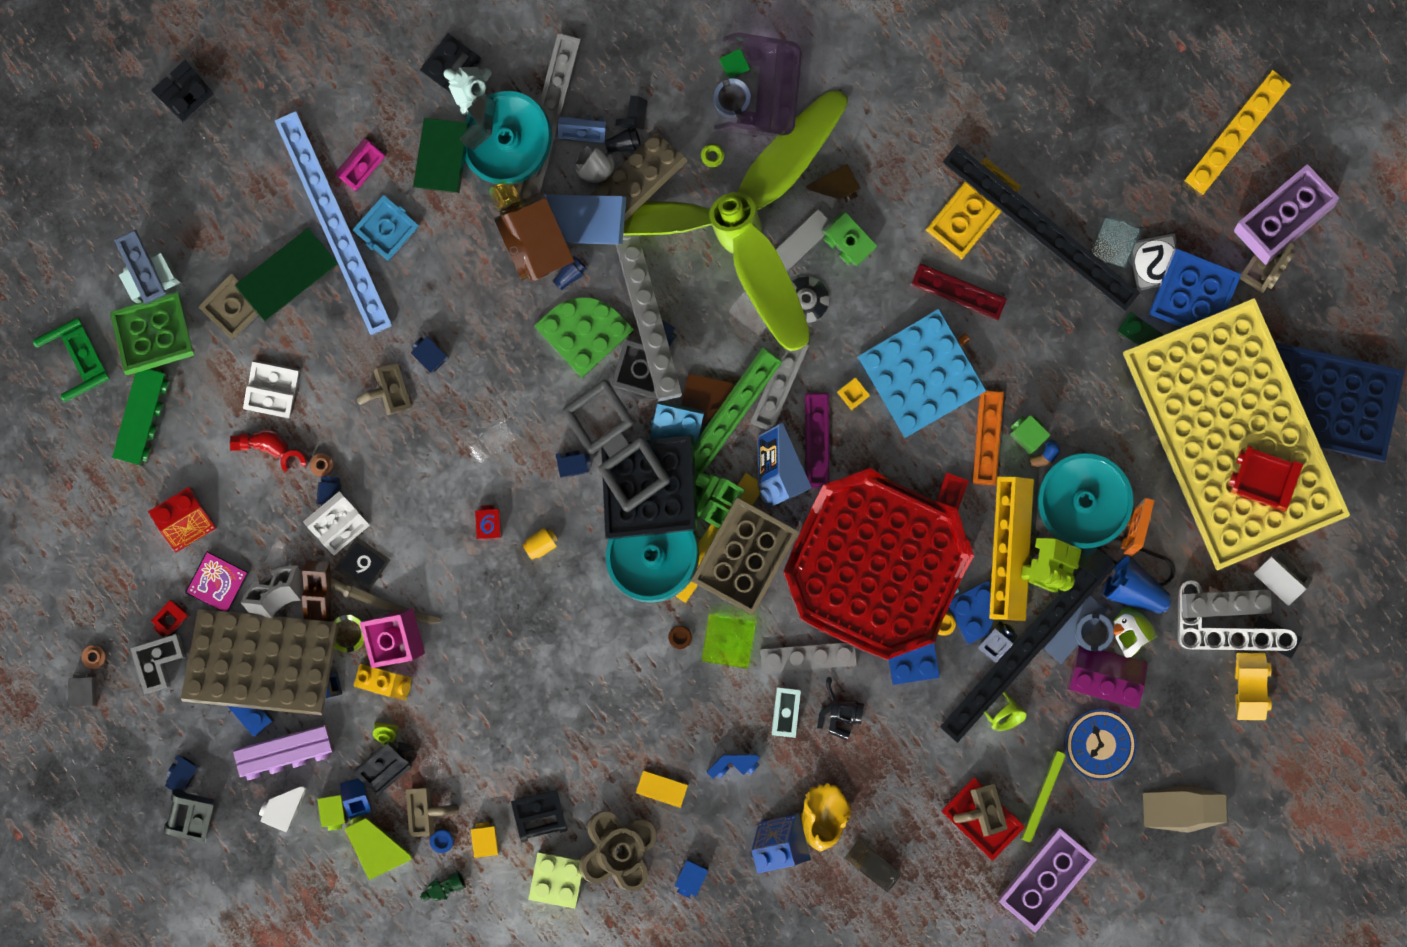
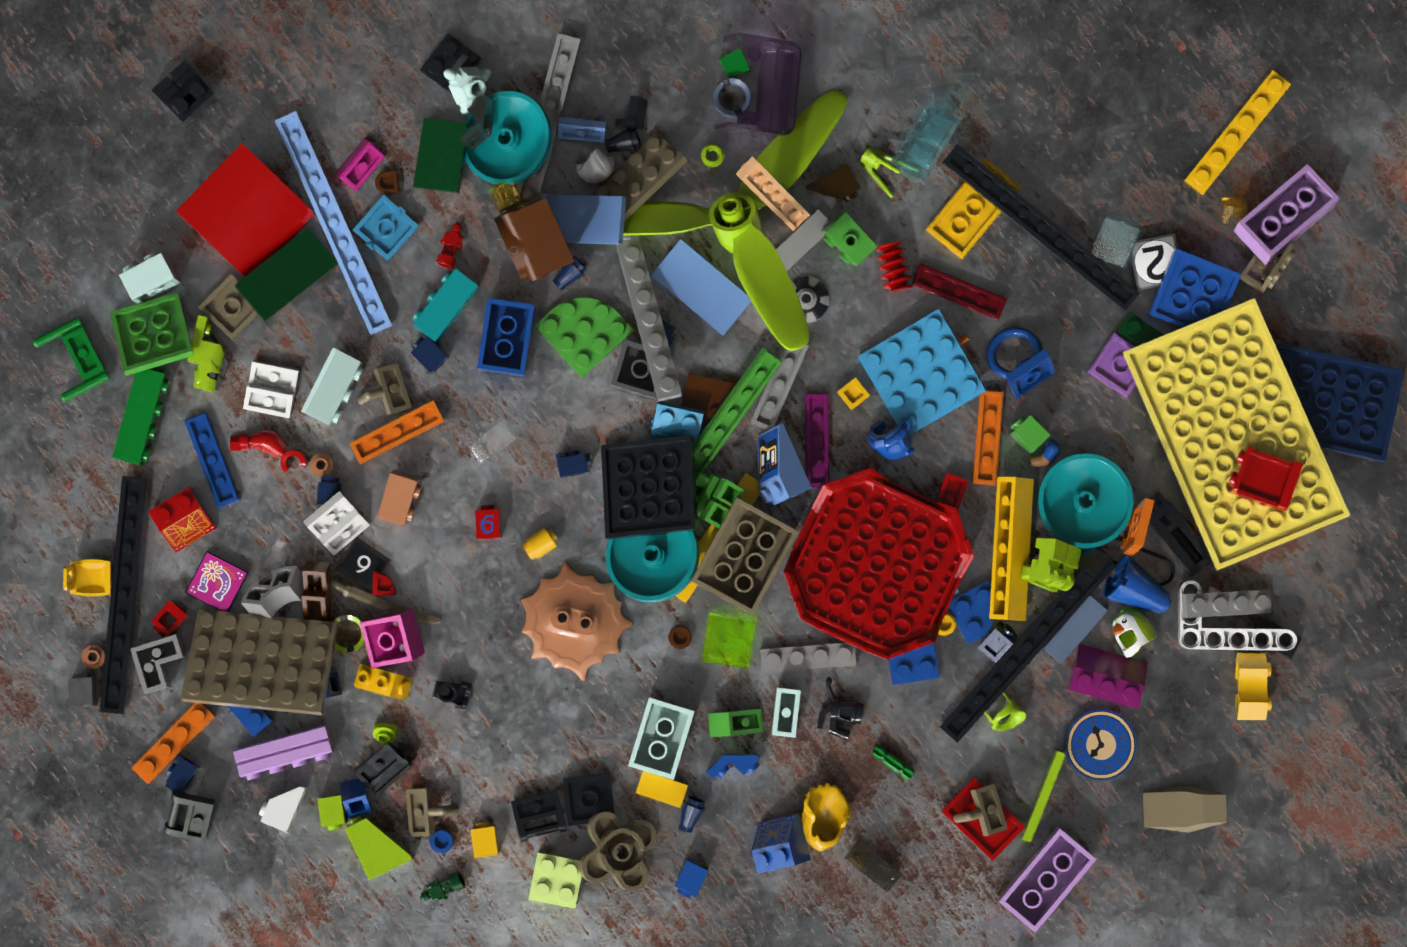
sand blue tile [114,229,167,304] -> none
dark grey bar [563,379,670,512] -> none
sand blue piece [1074,613,1114,651] -> none
brick [1254,547,1313,606] -> none
none -> yellow piece [63,559,111,596]
none -> black plate [99,476,147,714]
none -> orange plate [132,703,216,784]
none -> red slope [176,143,315,277]
none -> blue tile [184,412,240,509]
none -> lime plate [187,315,229,393]
none -> light aqua slope [301,347,364,427]
none -> orange plate [349,400,445,465]
none -> red tile [372,570,396,596]
none -> reddish brown tile [375,169,400,195]
none -> nougat brick [377,470,422,526]
none -> teal brick [412,268,479,344]
none -> black plate [432,681,472,711]
none -> red piece [436,223,463,269]
none -> blue brick [477,298,536,377]
none -> nougat piece [520,562,633,681]
none -> black plate [563,773,615,826]
none -> light aqua brick [628,697,695,780]
none -> medium blue tile [652,239,751,336]
none -> dark blue cone [679,796,705,833]
none -> bright green slope [708,709,763,737]
none -> light nougat plate [736,156,810,232]
none -> lime plant [860,146,920,198]
none -> blue helmet [867,416,915,460]
none -> green axle [872,745,915,780]
none -> red piece [876,241,913,293]
none -> clear light blue slope [891,107,961,183]
none -> blue tile [987,327,1055,400]
none -> medium lavender tile [1087,332,1136,398]
none -> black hinge [1149,492,1212,577]
none -> clear yellow tile [1221,197,1248,224]

